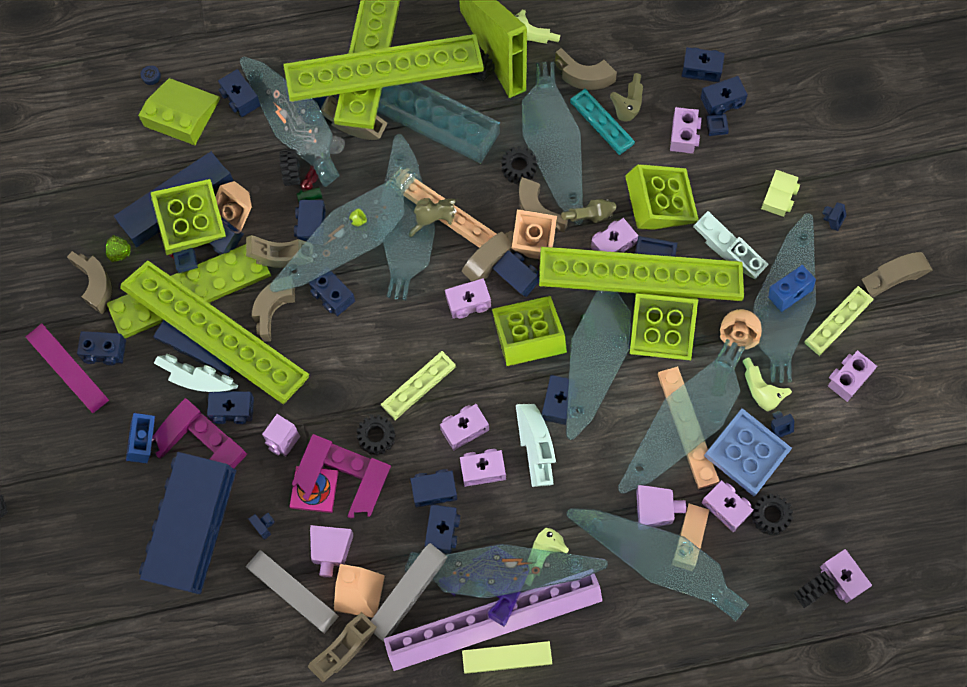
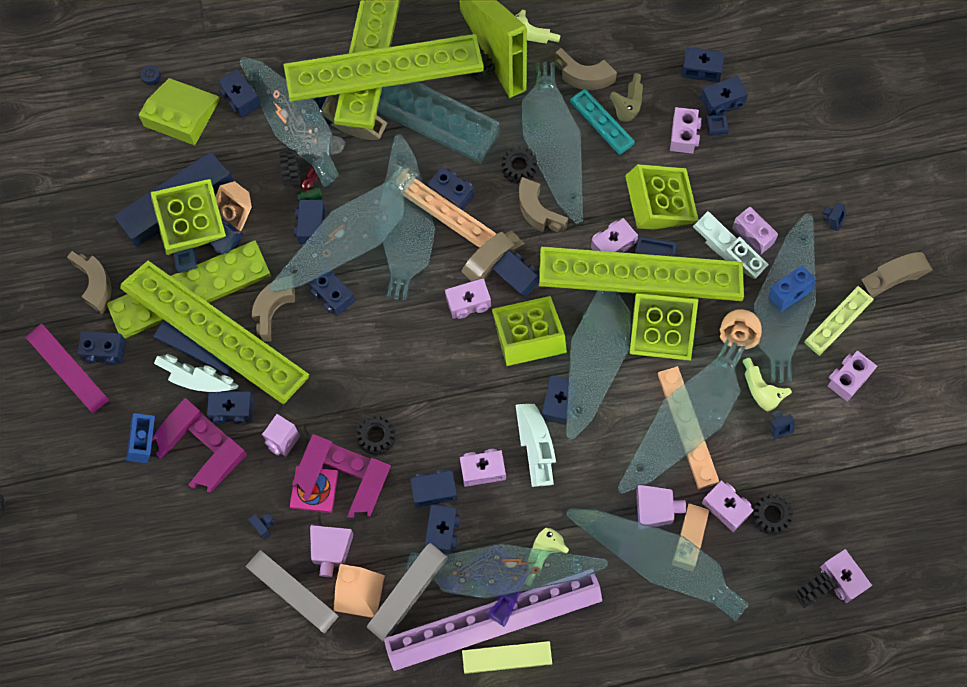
clear neon green cone [106,235,131,262] -> none
dark blue brick [139,452,236,595] -> none
dark tan arch [246,235,313,268] -> none
dark tan arch [308,612,377,682] -> none
lime hinge [349,209,367,227] -> none
yellowish green tile [381,351,456,420] -> none
olive animal [409,198,457,237] -> none
lavender brick [440,404,489,451] -> none
light nougat slope [512,209,557,260] -> none
olive animal [561,199,616,223] -> none
medium blue plate [704,408,792,496] -> none
yellowish green brick [761,170,800,217] -> none
none -> dark blue brick [428,167,474,210]
none -> lavender brick [732,207,778,255]

